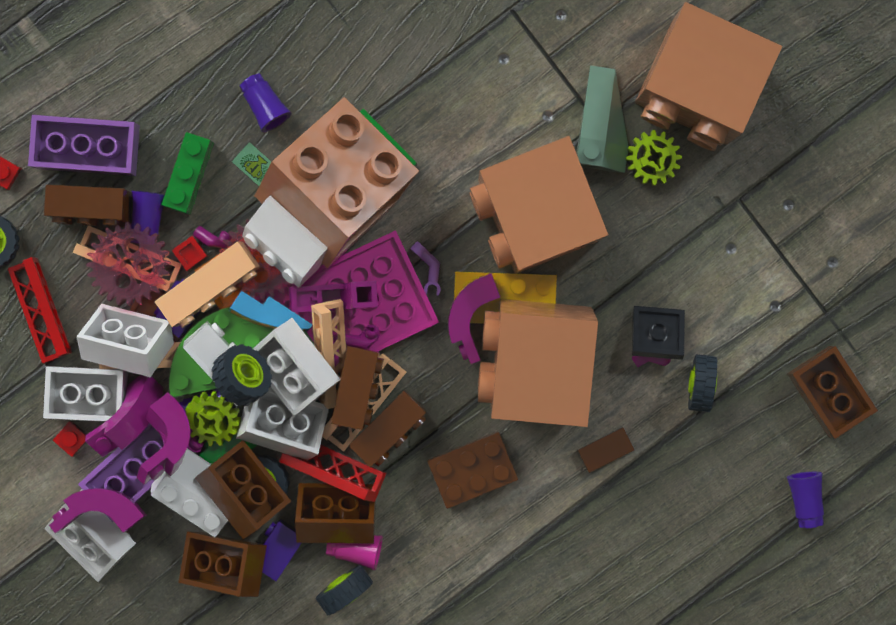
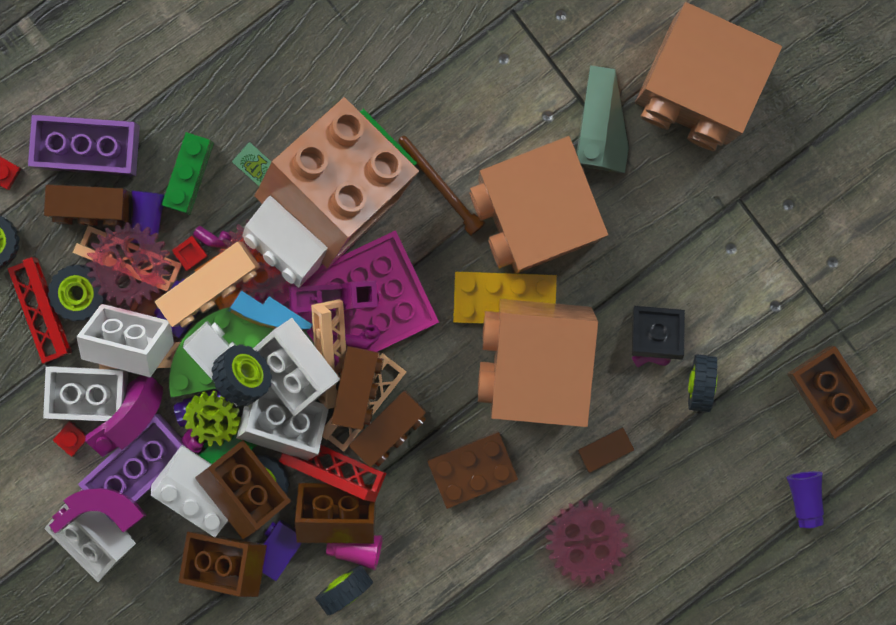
magenta arch [137,393,190,484] -> none
dark purple plant [239,73,292,132] -> none
medium lavender arm [410,241,441,296] -> none
magenta arch [448,273,500,364] -> none
lime gear [626,130,682,186] -> none
none -> wheel [48,265,108,321]
none -> reddish brown piece [398,136,486,236]
none -> clear pink gear [545,499,628,583]

